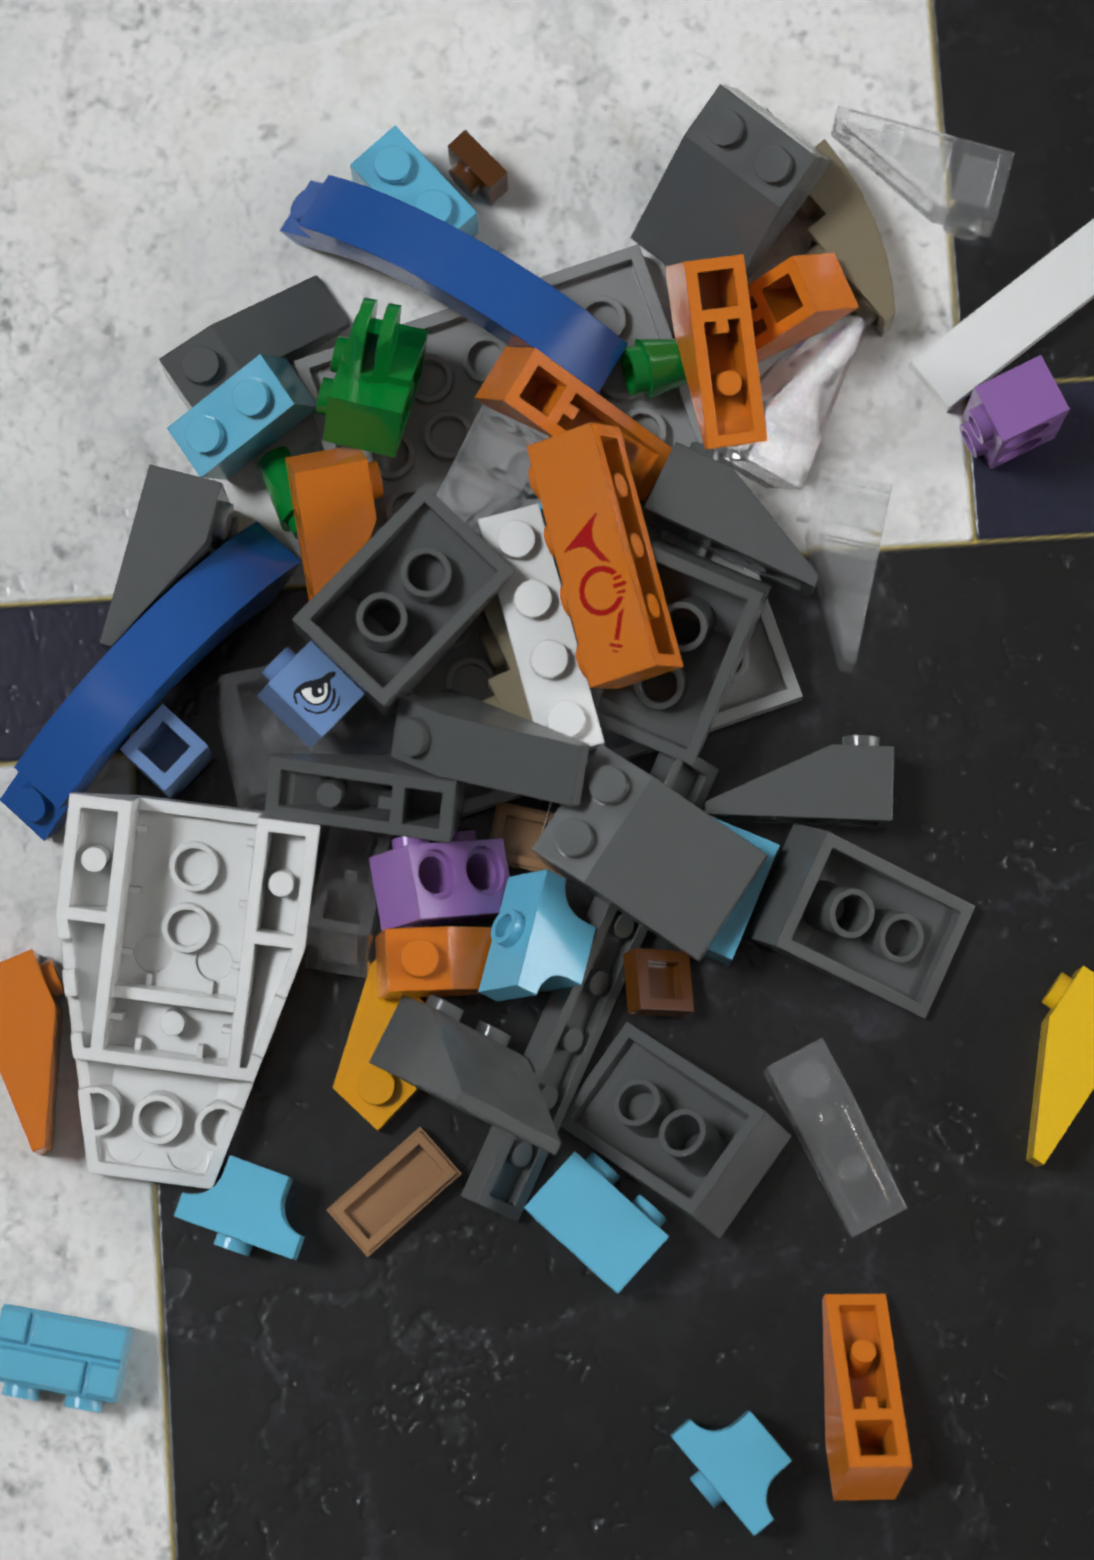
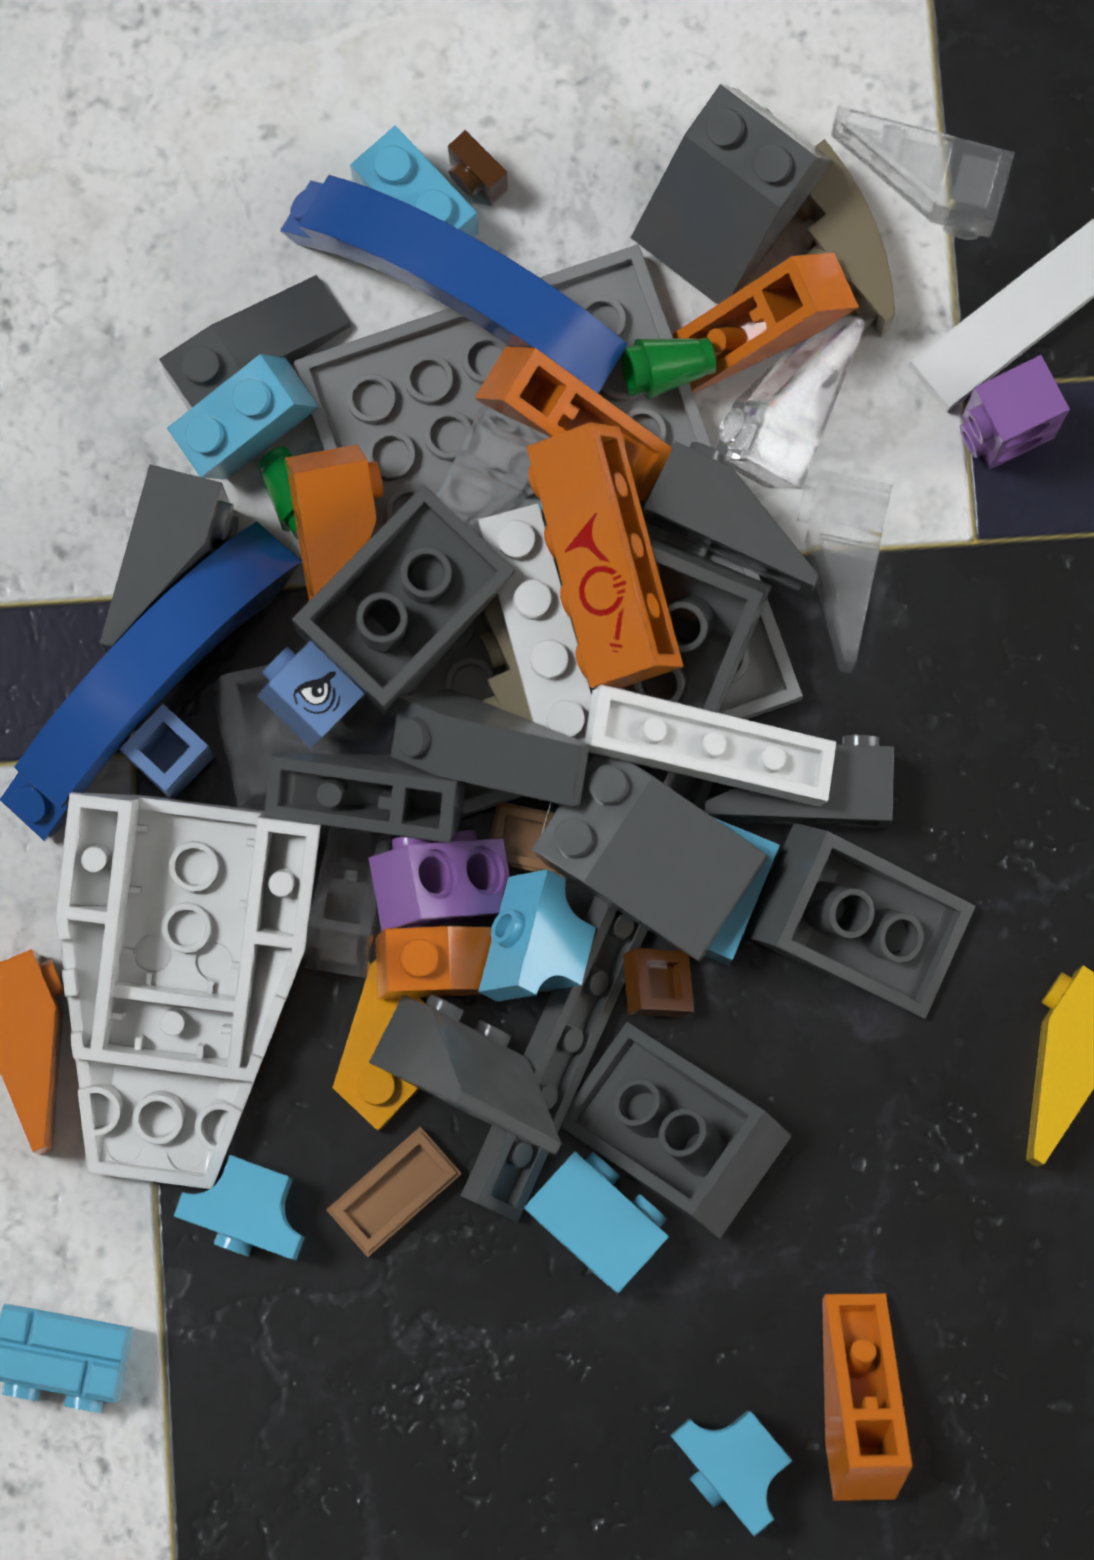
green brick [316,297,429,458] -> none
orange slope [665,254,768,450] -> none
clear slope [763,1038,907,1238] -> none
none -> white plate [585,684,836,807]

